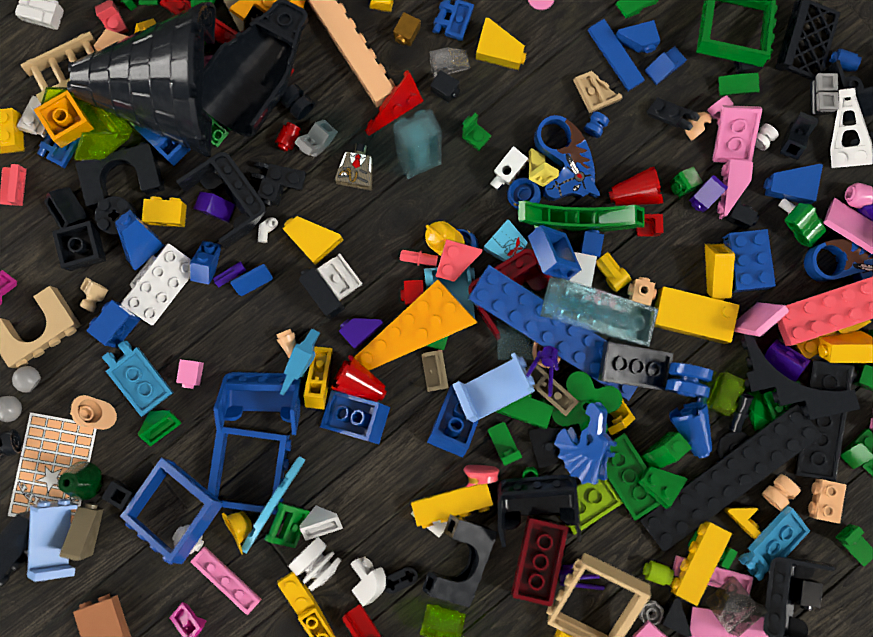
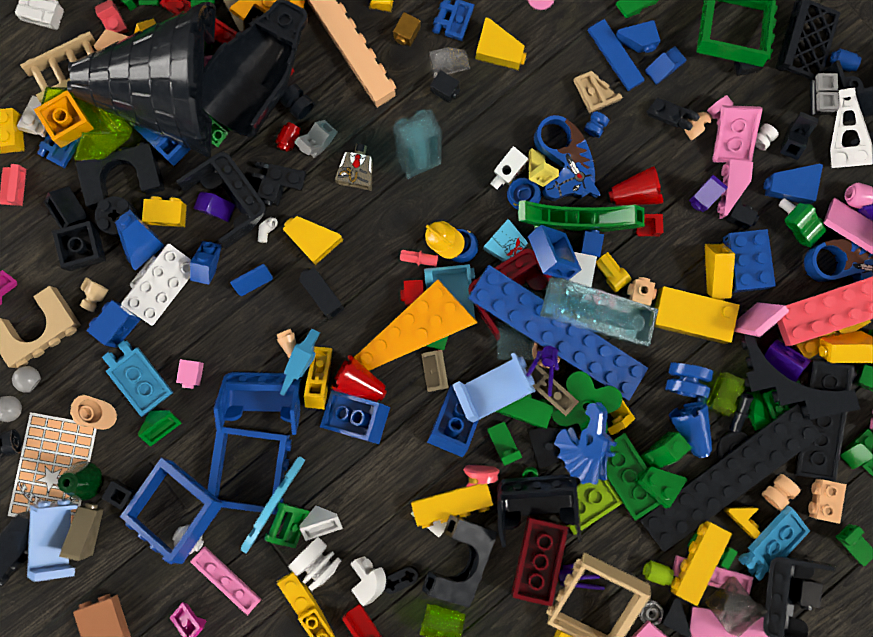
dark purple piece [213,261,246,288] -> none
yellow piece [222,511,252,555] -> none
white plate [317,254,362,301] -> none
dark purple slope [339,318,384,350] -> none
red wing [365,70,423,136] -> none
coral wing [435,239,482,282] -> none
green bracket [462,113,491,151] -> none
tile [598,341,673,391] -> none
green slope [670,167,703,198] -> none
green slope [718,73,760,96] -> none

